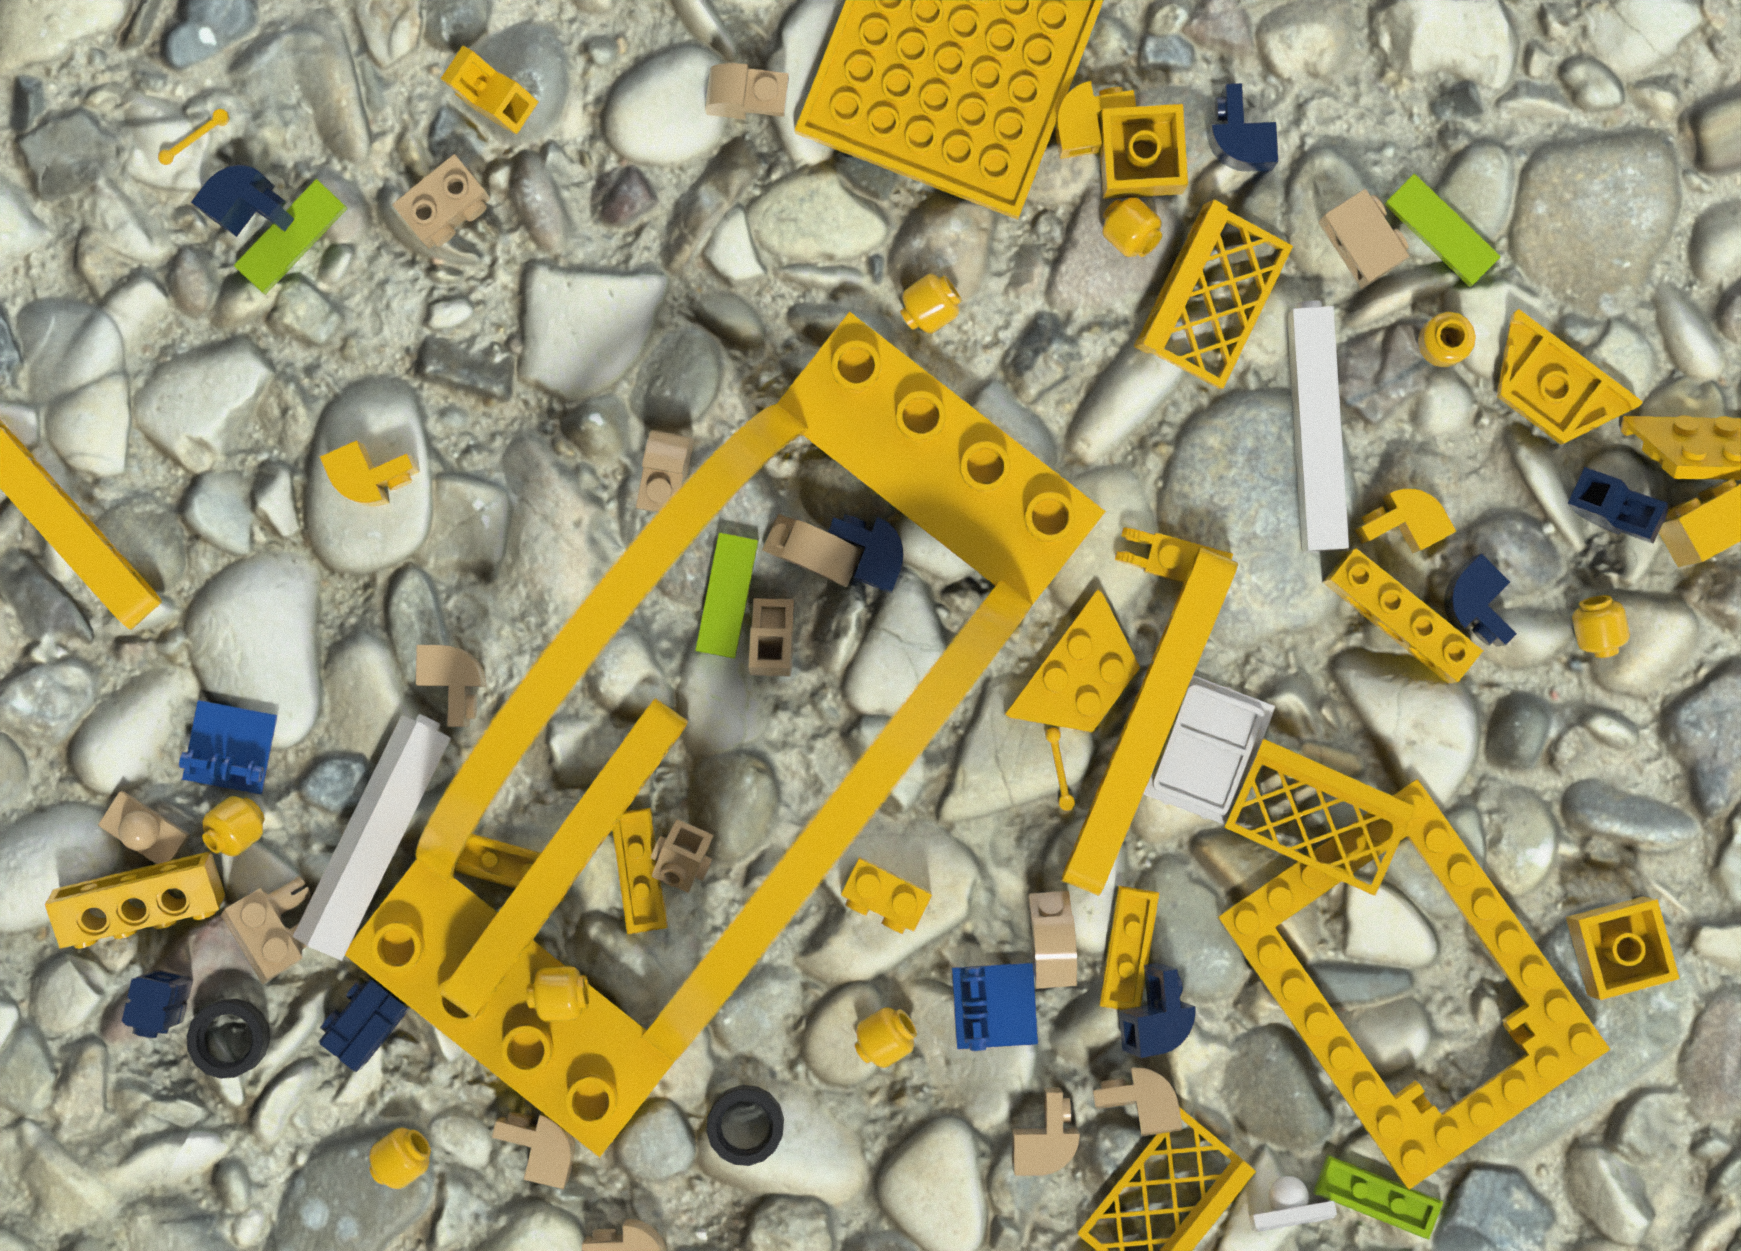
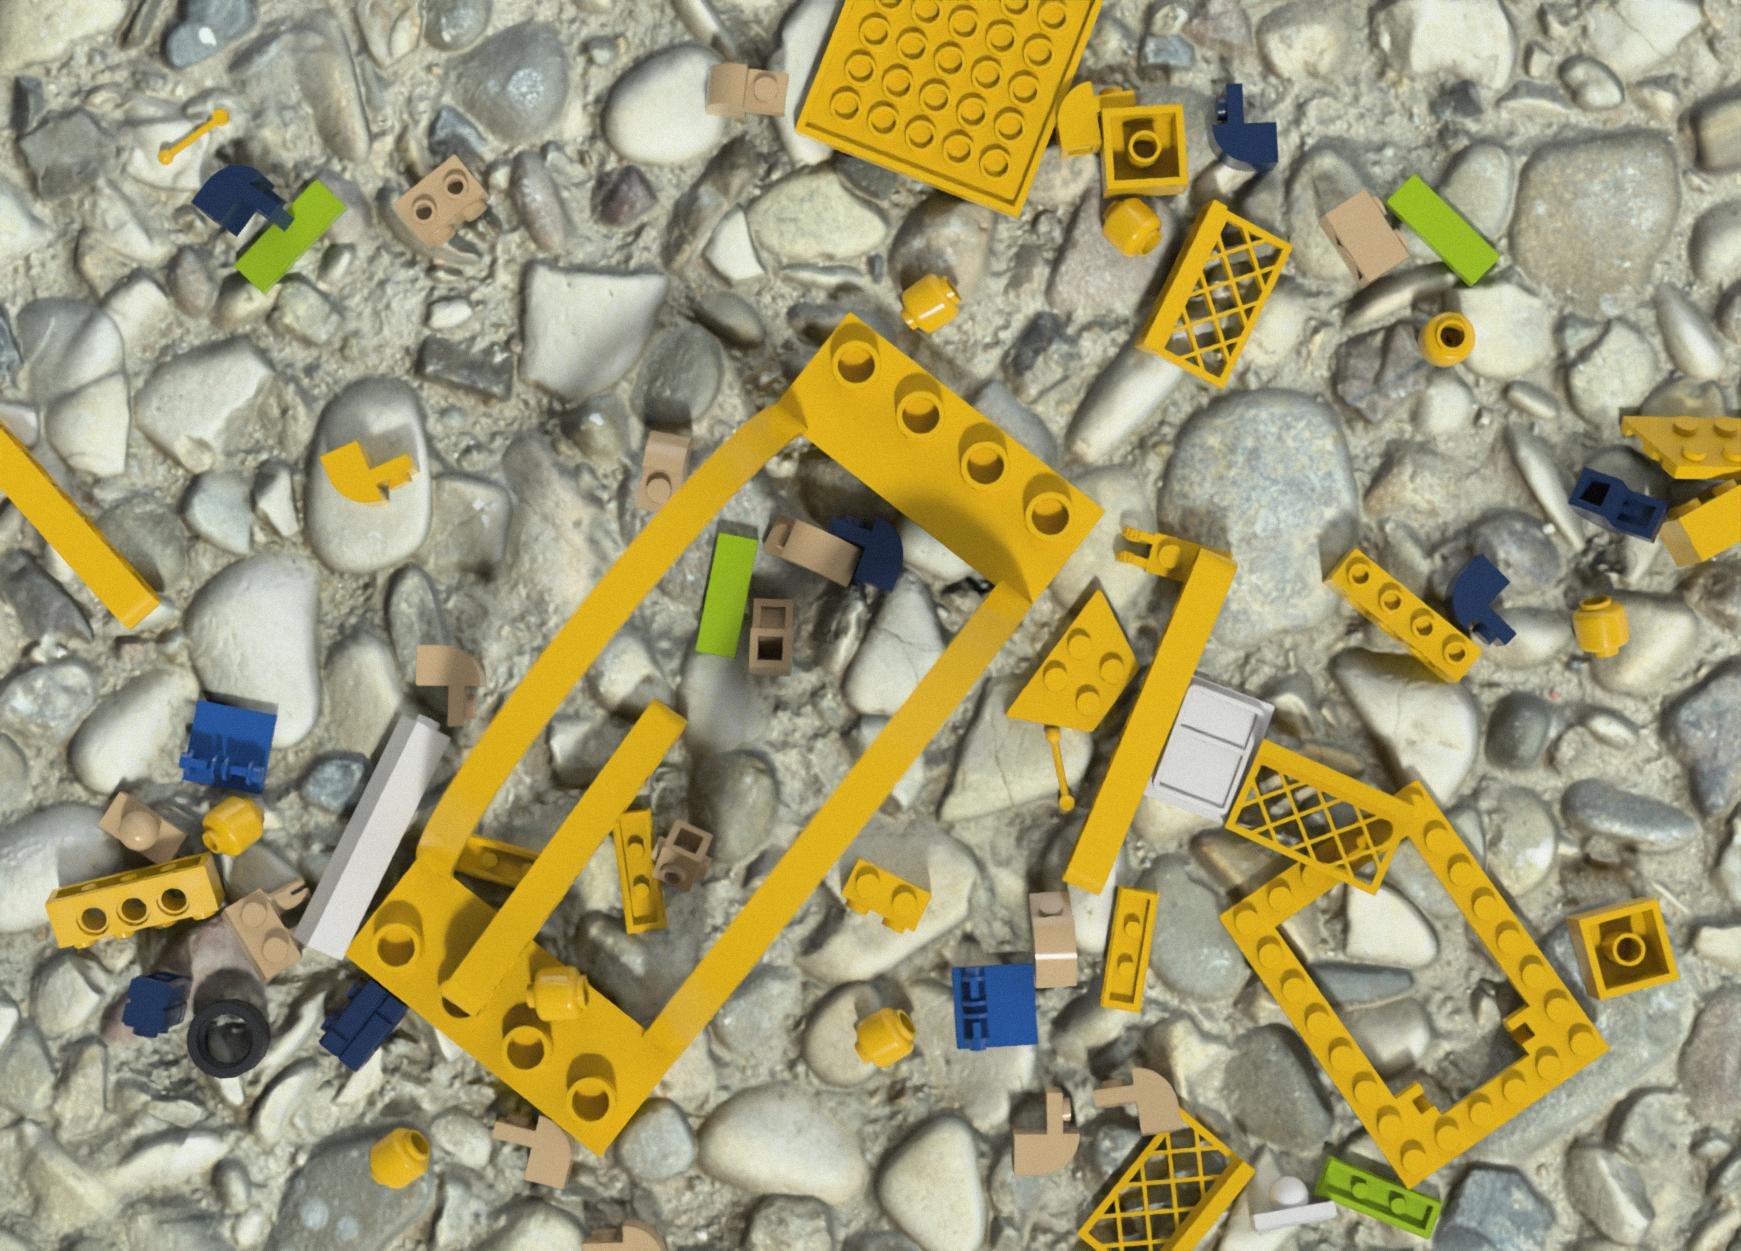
yellow brick [440,46,539,135] -> none
black tyre [706,1085,784,1166] -> none
dark blue brick [1119,963,1196,1058] -> none
white brick [1287,300,1349,553] -> none
yellow brick [1355,489,1457,553] -> none
yellow wing [1497,309,1643,445] -> none

